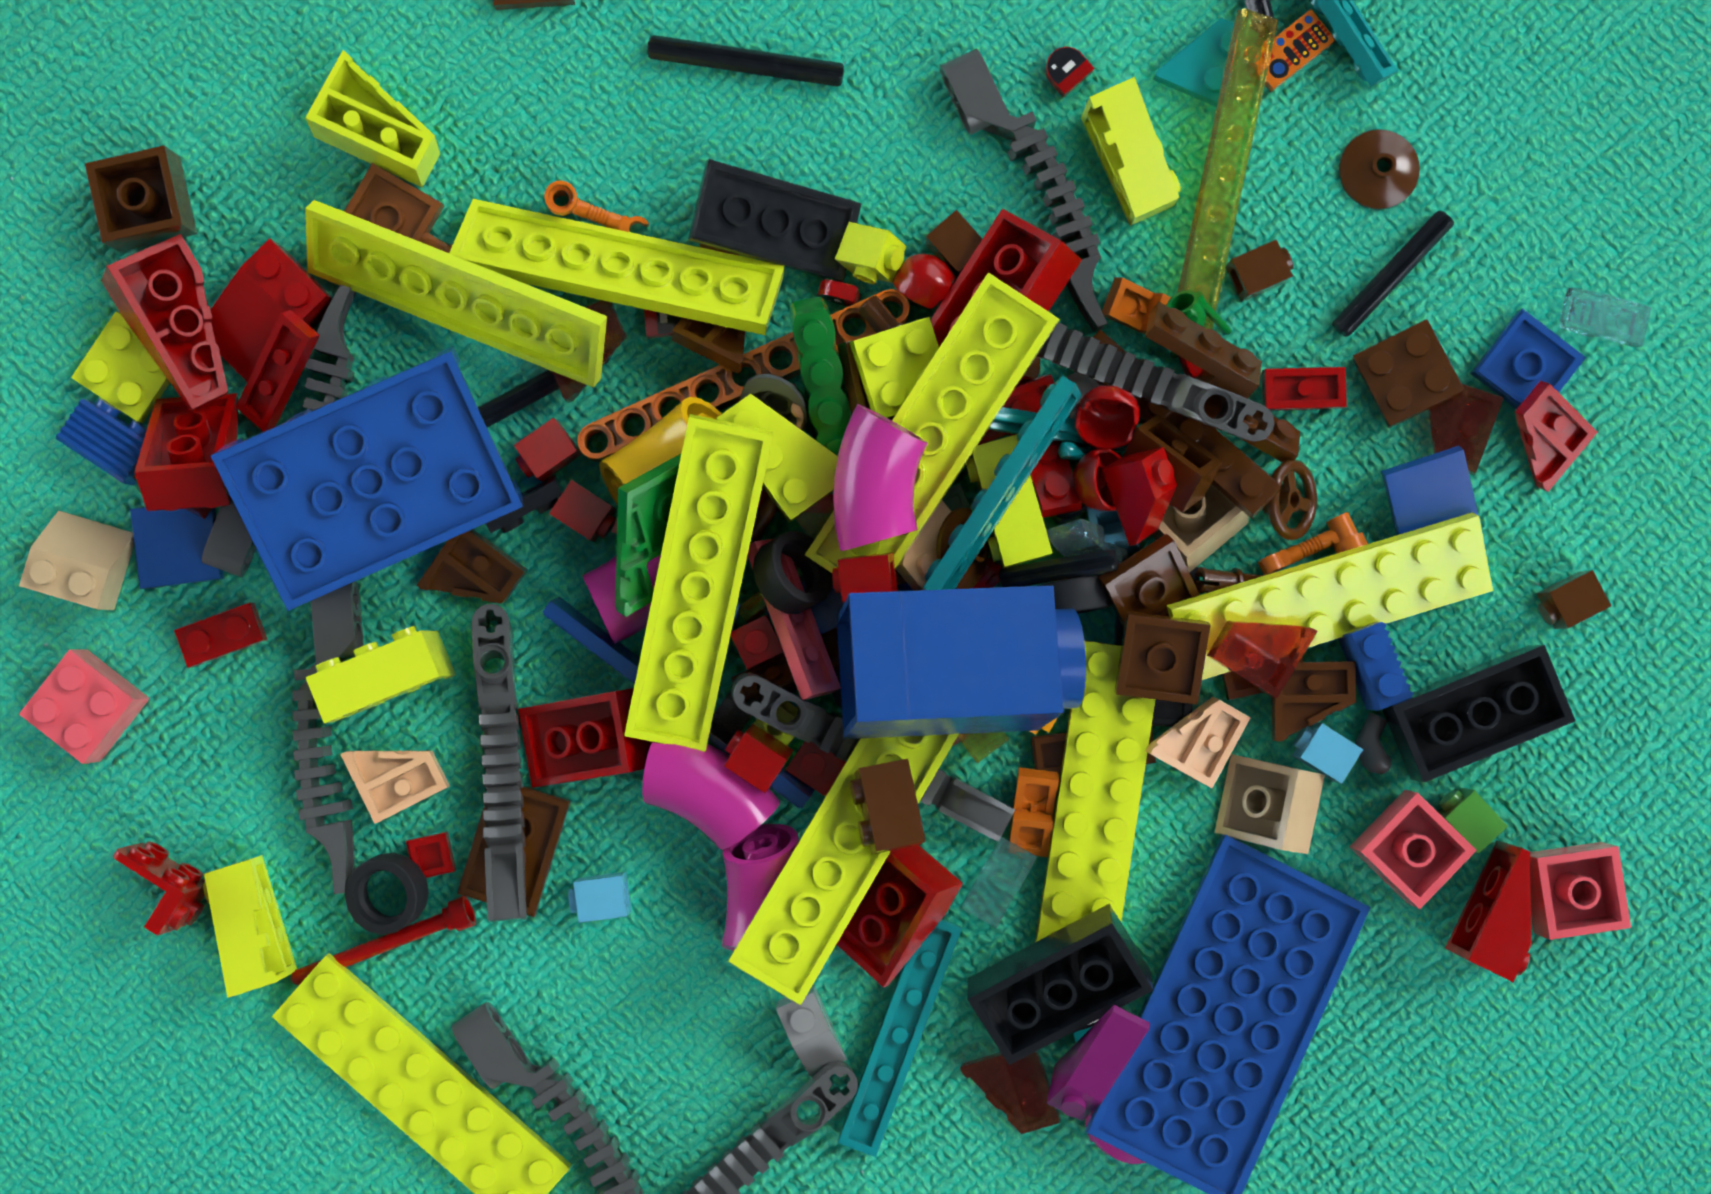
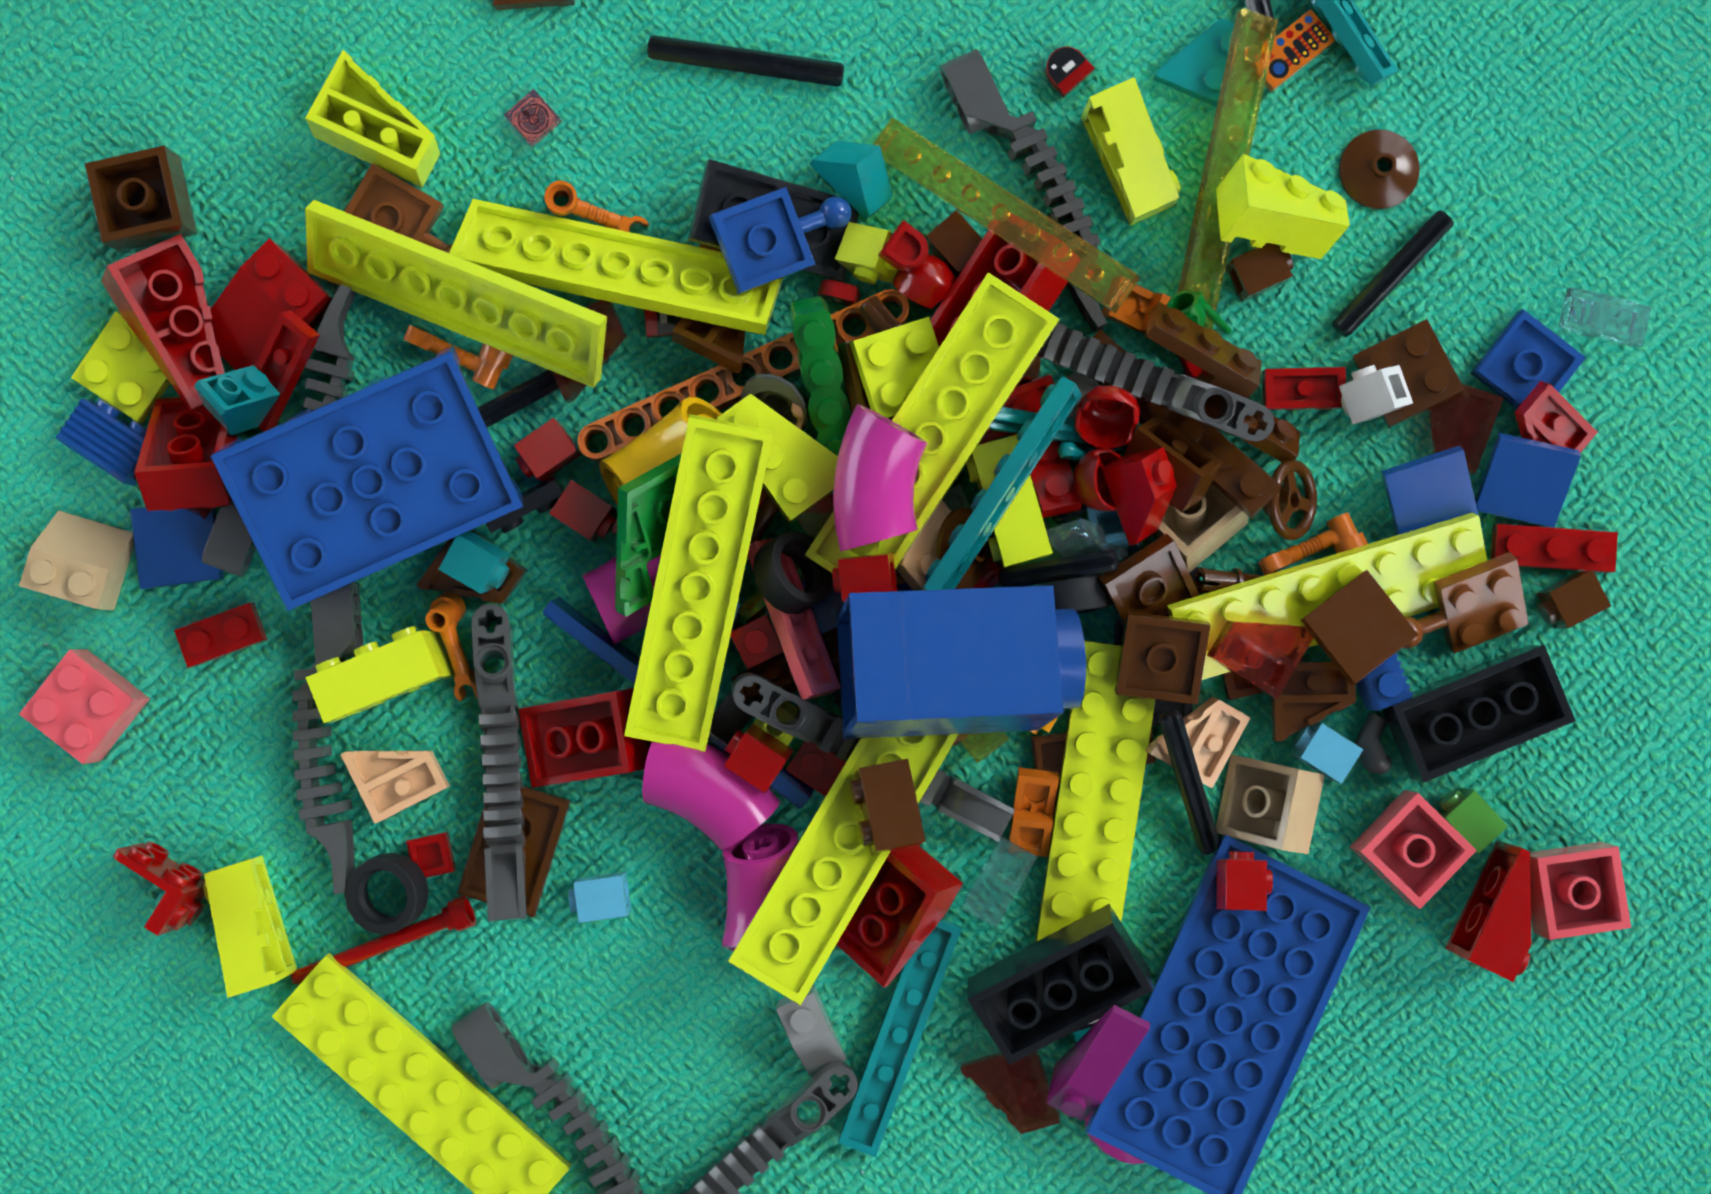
none -> teal slope [194,365,280,435]
none -> orange brick [403,325,513,390]
none -> orange brick [425,592,478,702]
none -> teal brick [438,531,511,594]
none -> clear pink tile [504,89,562,148]
none -> blue plate [708,187,851,294]
none -> teal slope [810,141,893,220]
none -> clear yellow tile [873,117,1140,313]
none -> red tile [878,220,928,272]
none -> black axle [1158,710,1220,856]
none -> neon yellow wedge [1216,154,1350,259]
none -> red brick [1216,852,1273,911]
none -> reddish brown tile [1300,570,1418,686]
none -> white brick [1339,365,1413,424]
none -> dark orange plate [1403,552,1529,654]
none -> blue tile [1475,433,1581,528]
none -> red plate [1491,524,1618,573]

